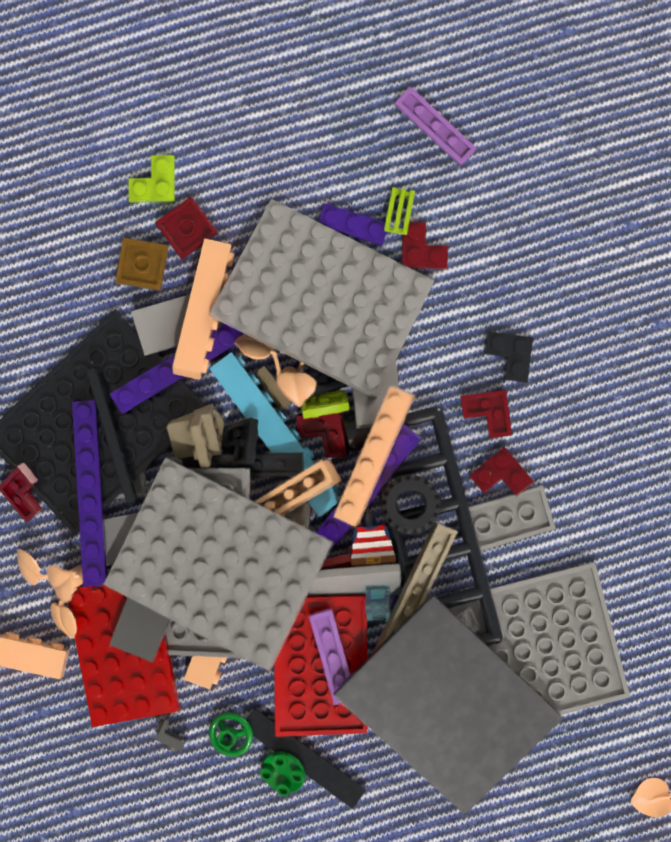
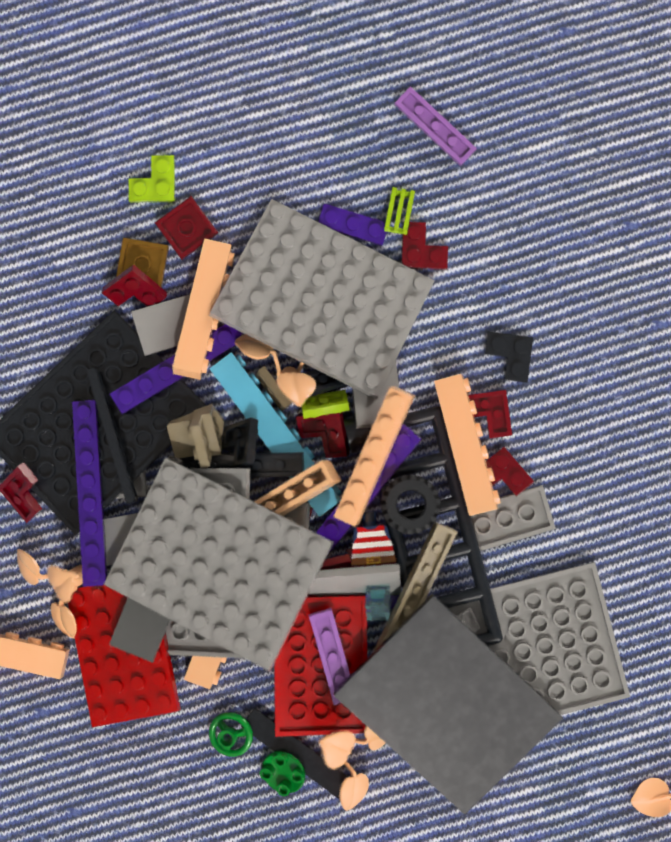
dark grey bracket [155,716,187,752] -> none
none -> dark red plate [101,265,167,307]
none -> light nougat plant [319,726,385,811]
none -> light nougat brick [434,374,501,516]

